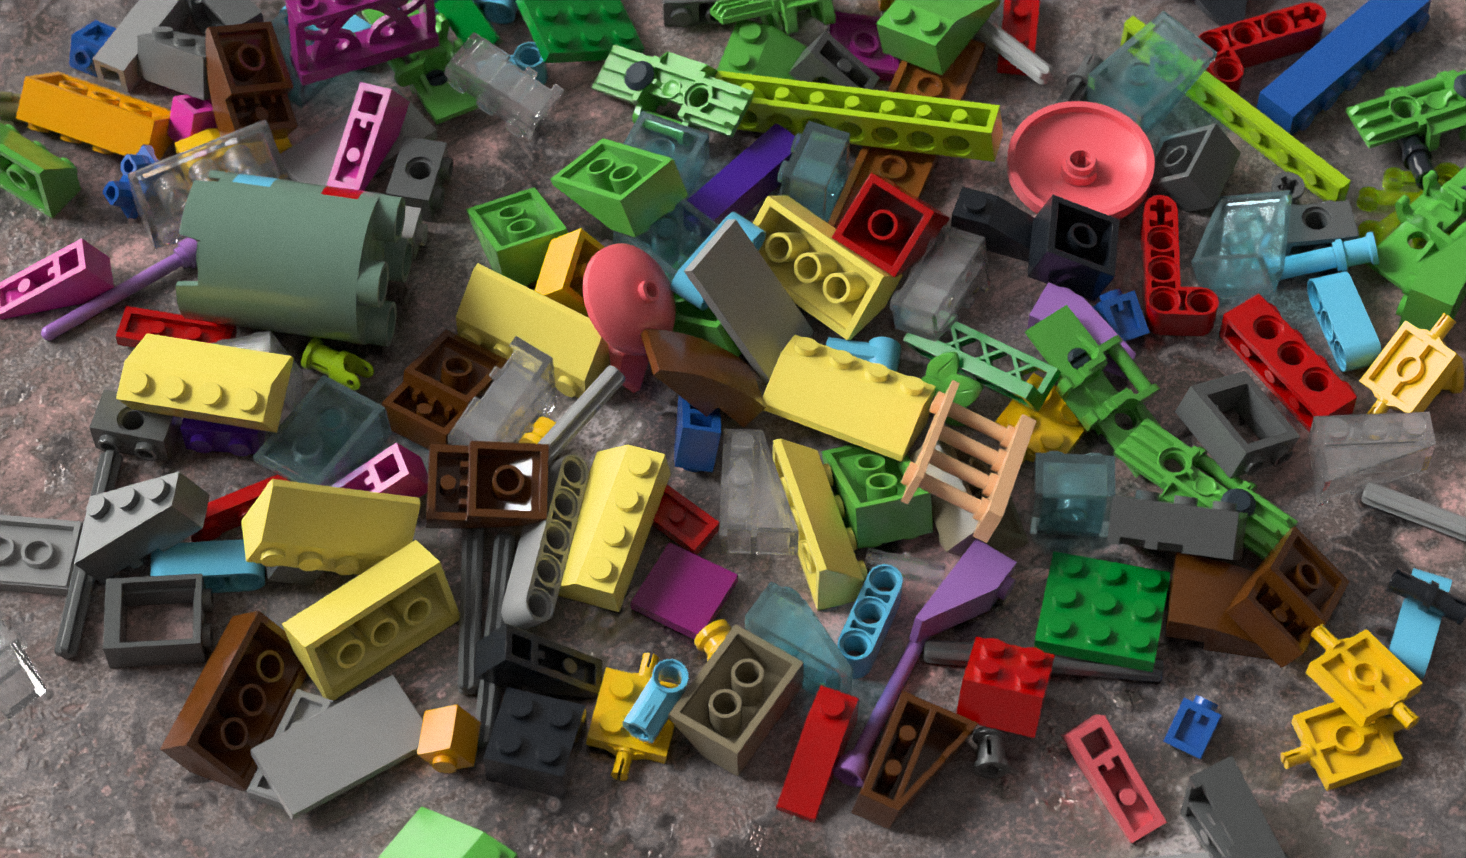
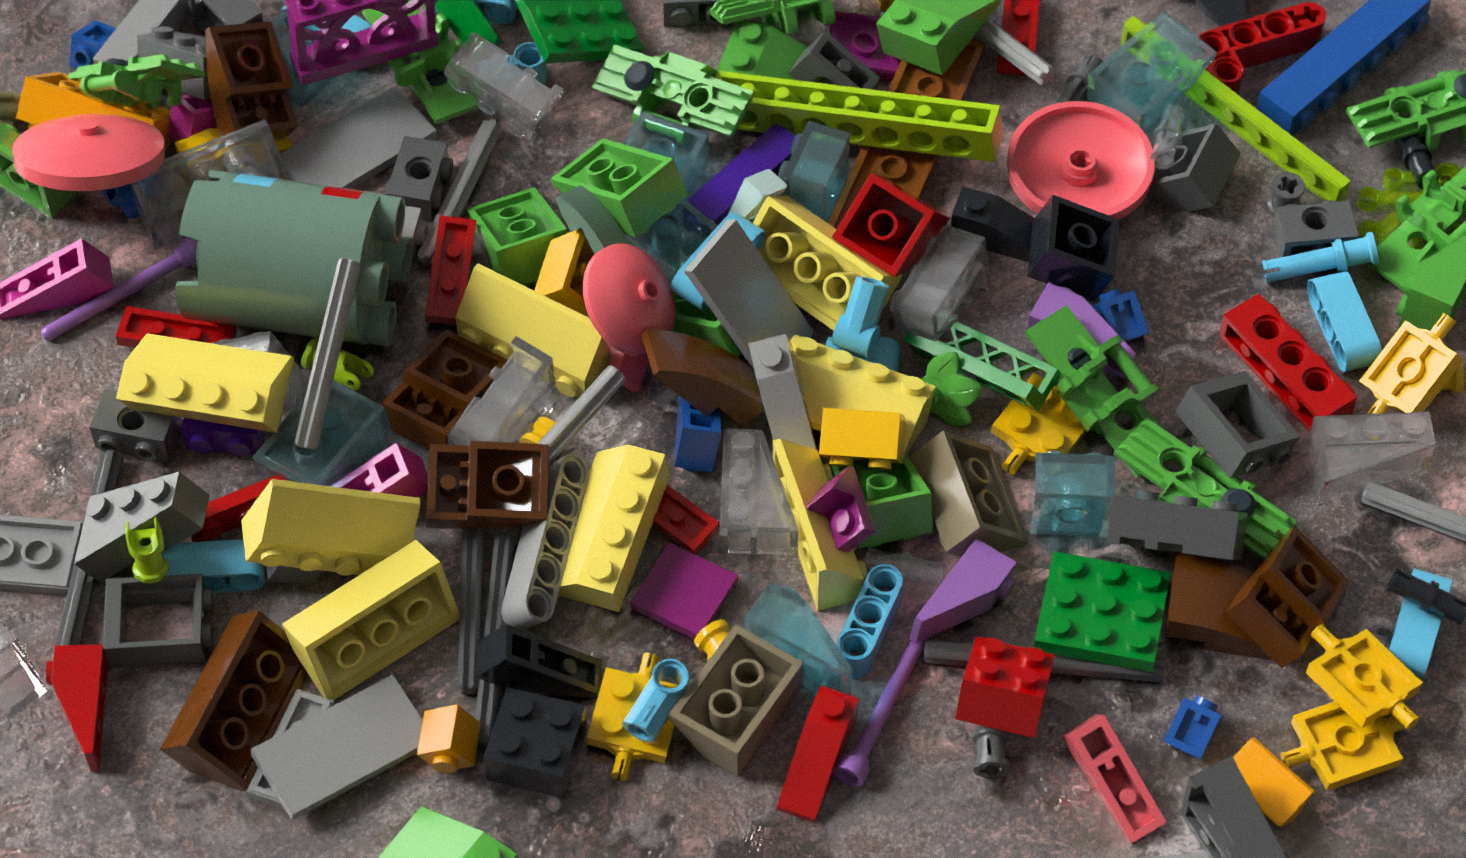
dark pink slope [326,82,410,191] -> none
reddish brown wedge [851,691,978,829] -> none
light nougat fence [901,380,1036,543] -> none
red beam [1140,195,1219,336] -> none
clear light blue slope [1191,190,1292,298] -> none
none -> coral dish [12,114,165,191]
none -> red slope [46,645,109,772]
none -> bright green piece [68,54,206,109]
none -> lime piece [125,518,169,583]
none -> light grey axle [294,258,360,449]
none -> light grey axle [417,119,502,267]
none -> red plate [425,215,476,325]
none -> sand green slope [554,185,629,254]
none -> light aqua slope [728,169,787,223]
none -> light grey slope [748,334,817,450]
none -> magenta slope [806,466,875,553]
none -> yellow brick [819,408,906,470]
none -> medium azure piece [832,276,890,358]
none -> clear pin [1150,105,1185,169]
none -> light orange slope [1233,737,1315,827]

